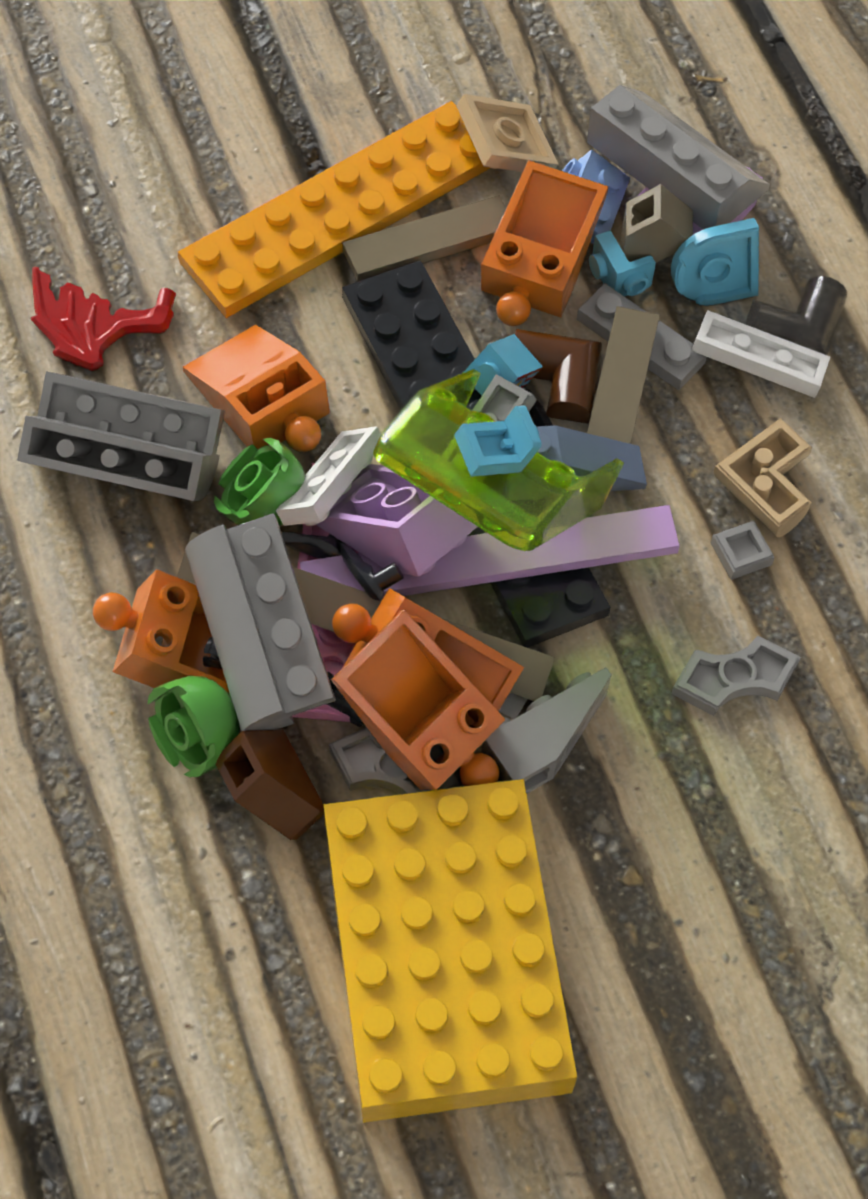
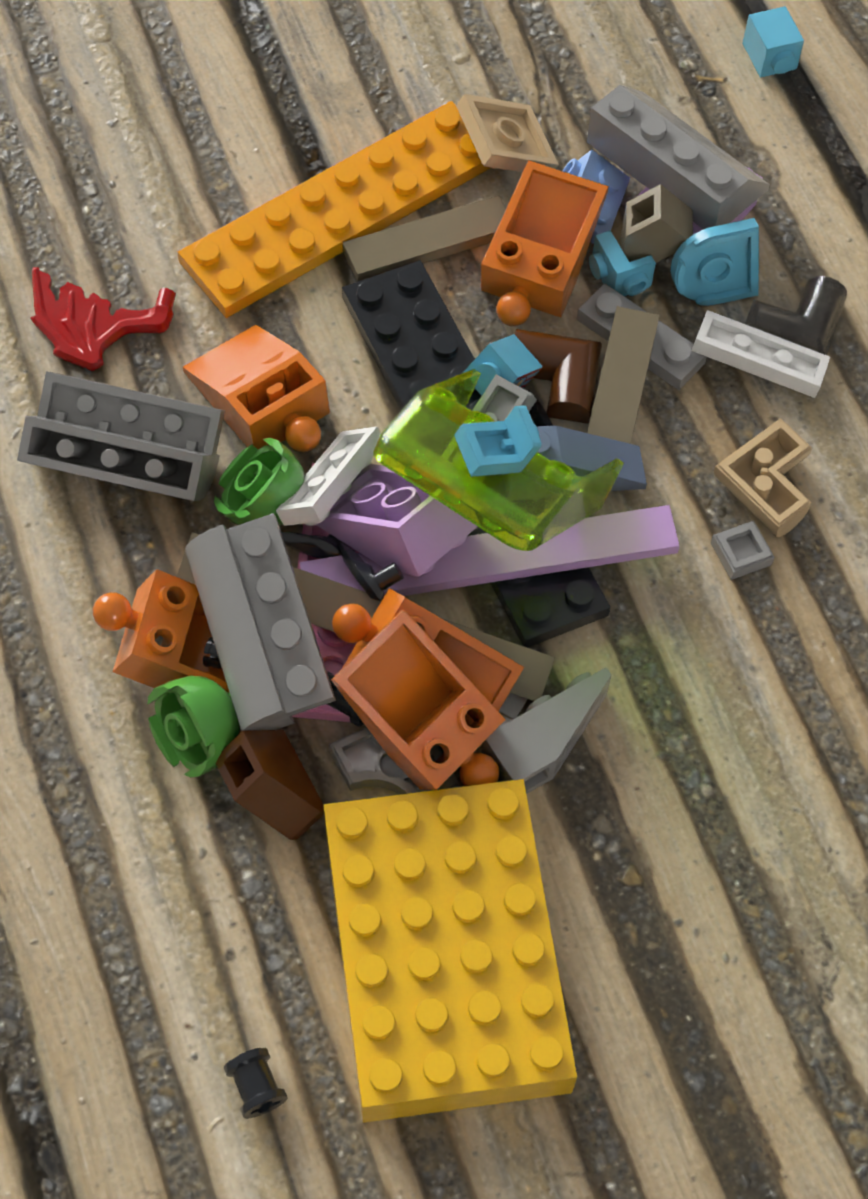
light grey tile [671,636,801,716] -> none
none -> black bush [224,1048,288,1119]
none -> medium azure brick [742,6,804,78]

